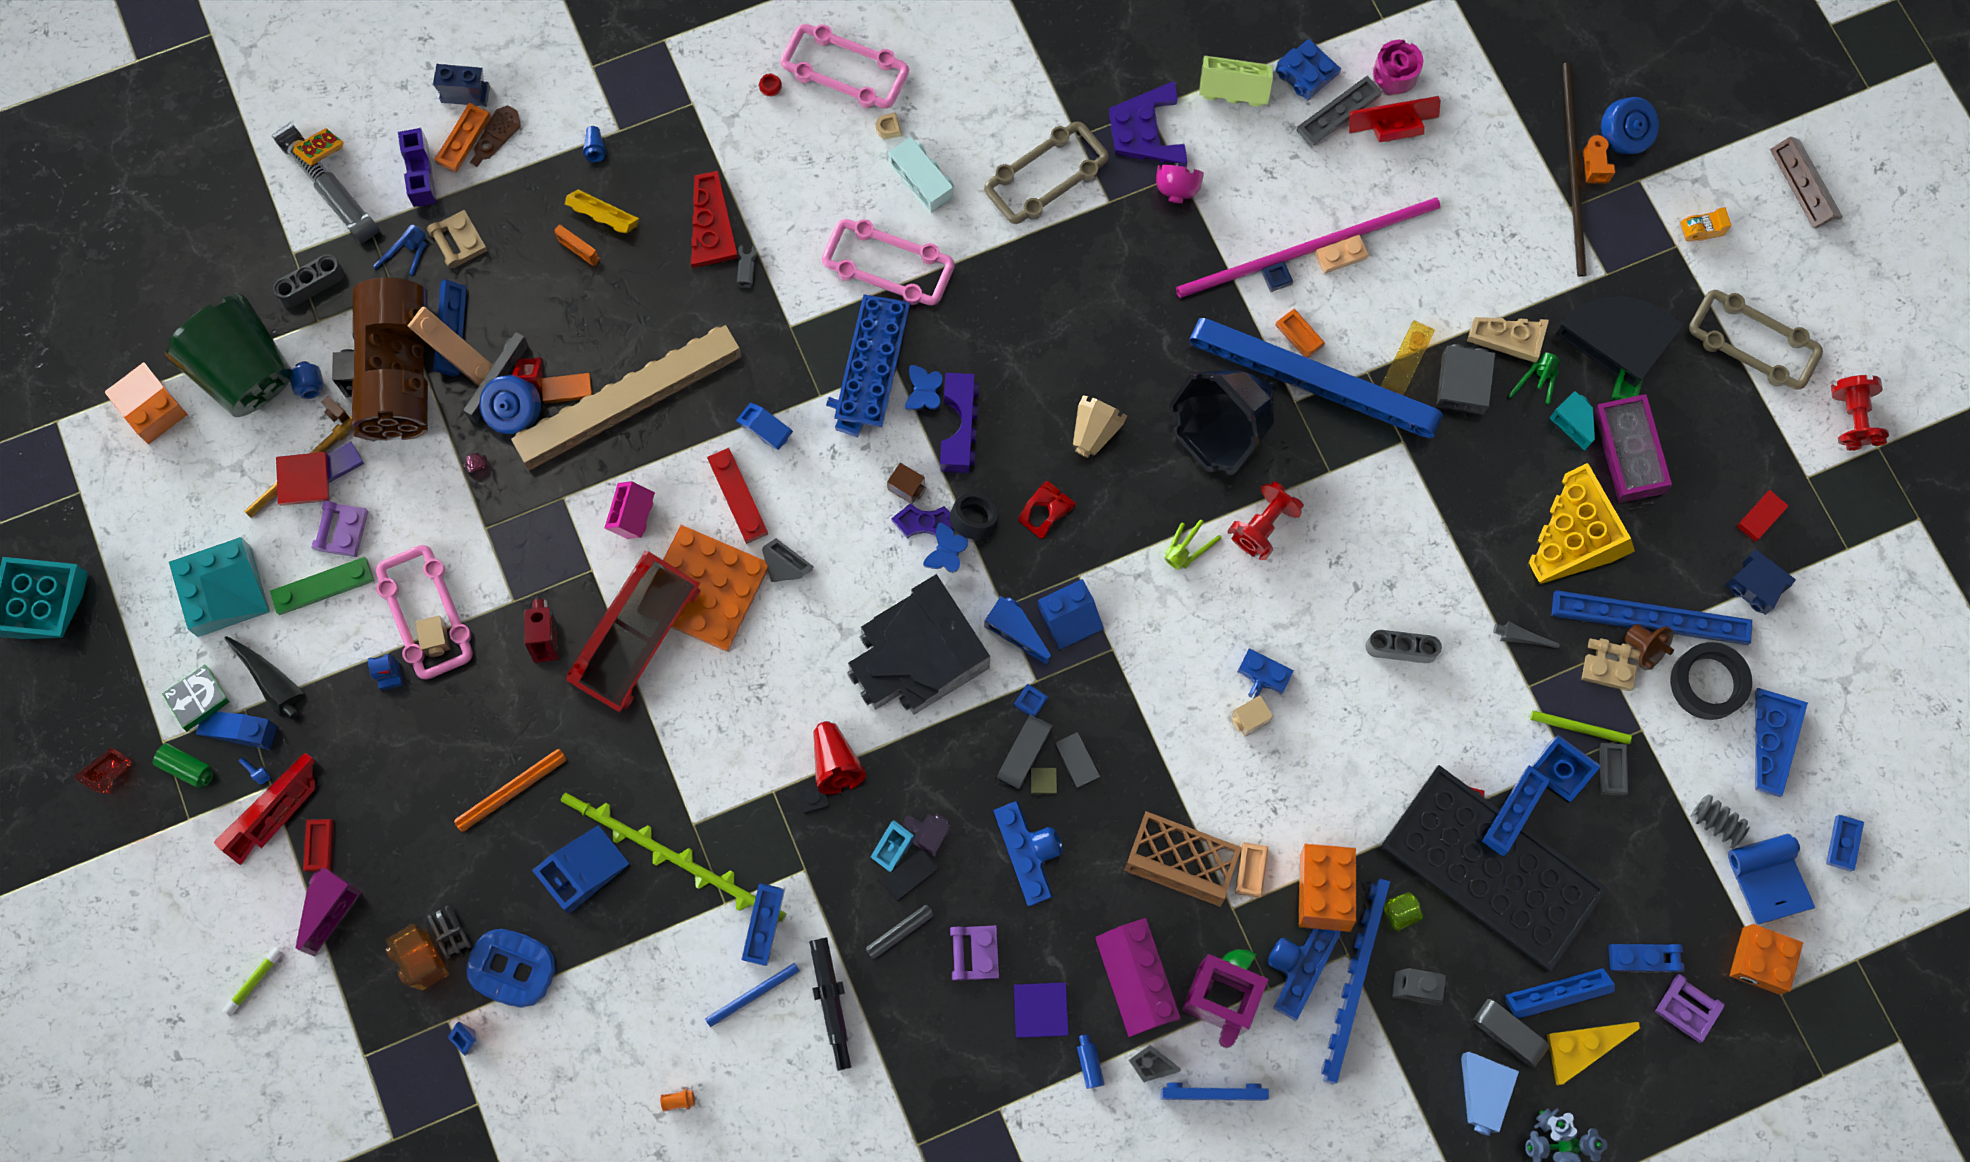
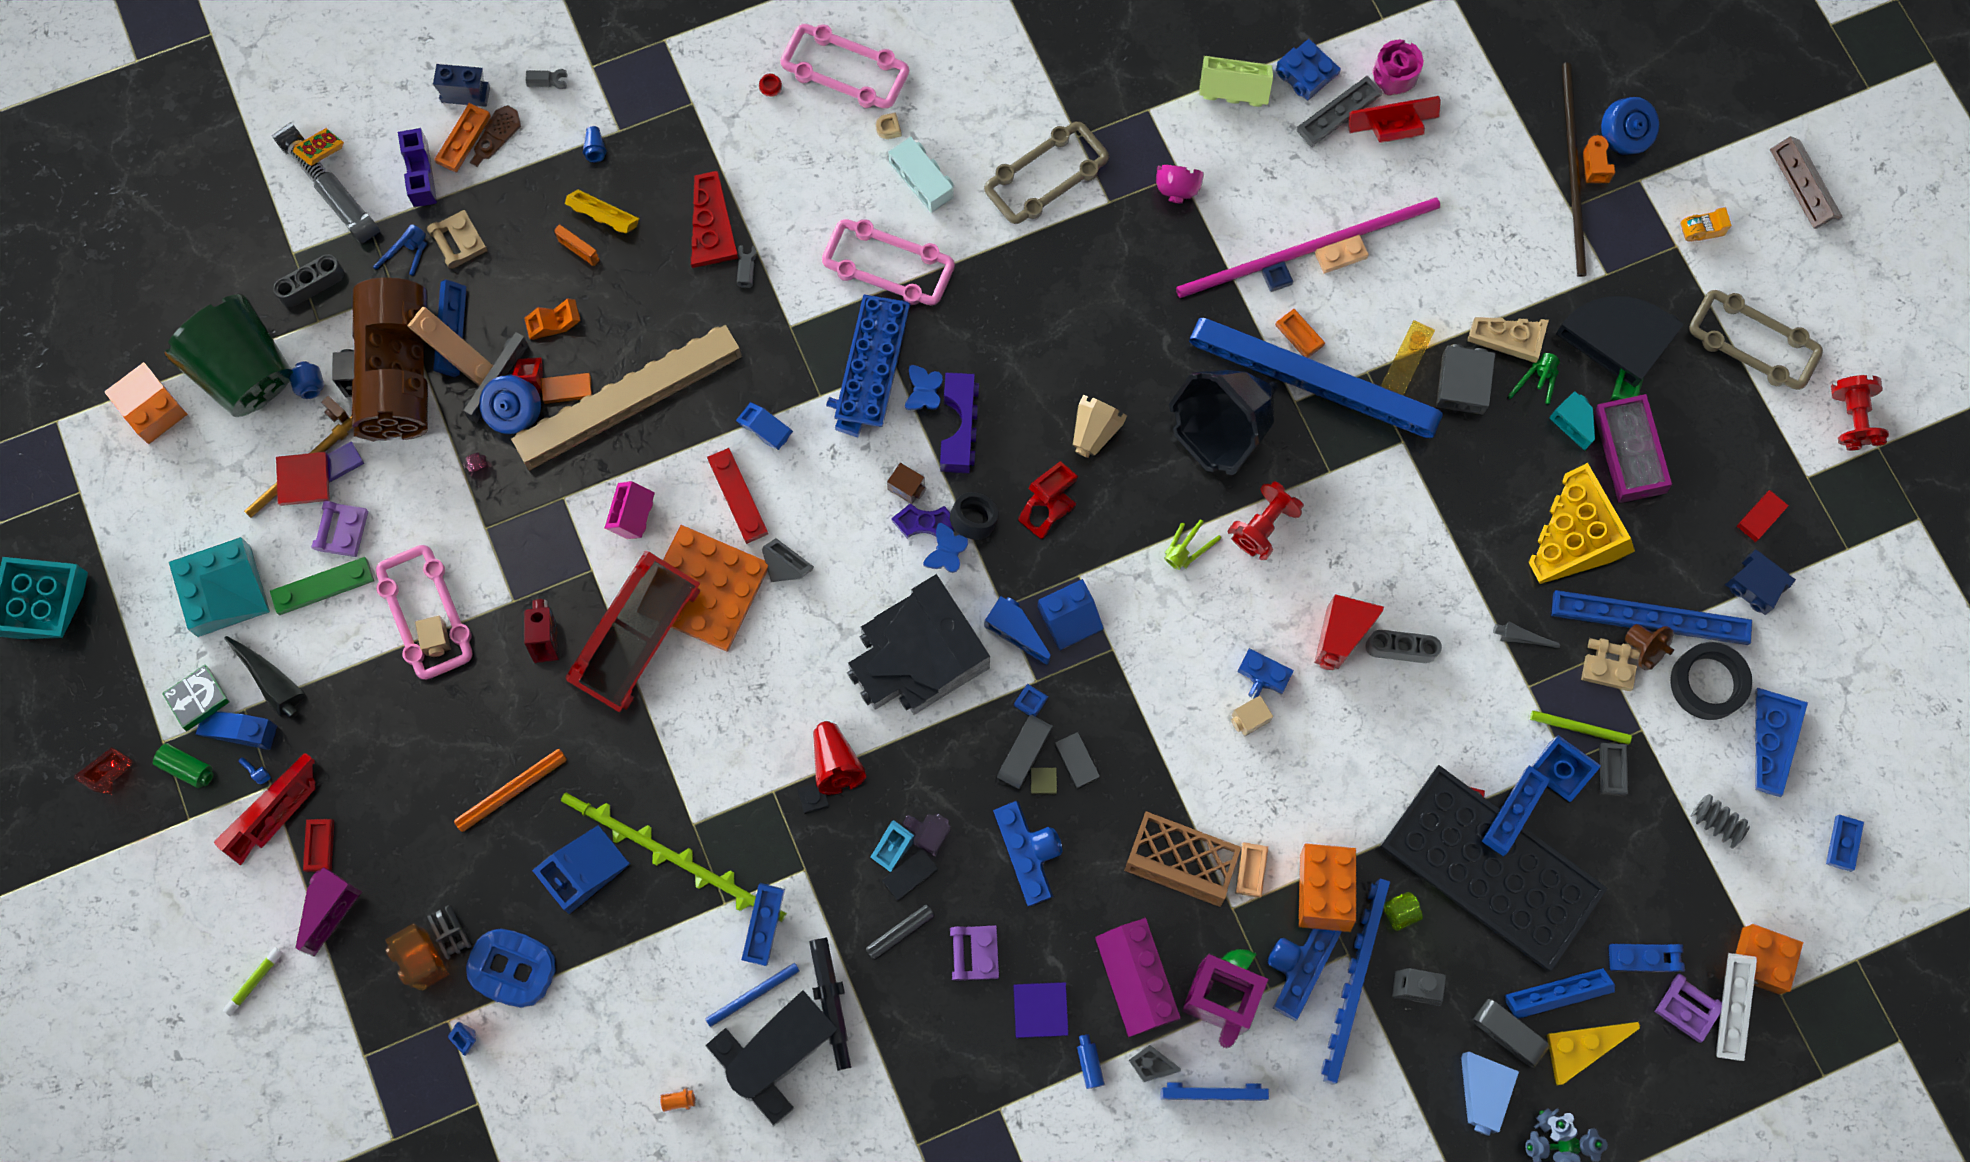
blue leg [368,653,403,691] -> none
dark purple wing [1109,82,1188,167] -> none
blue door [1728,834,1815,925] -> none
none -> orange slope [524,298,580,340]
none -> dark grey bar [525,69,568,89]
none -> black slope [705,990,838,1127]
none -> red tile [1029,461,1078,504]
none -> red slope [1314,594,1384,670]
none -> white plate [1716,953,1757,1061]

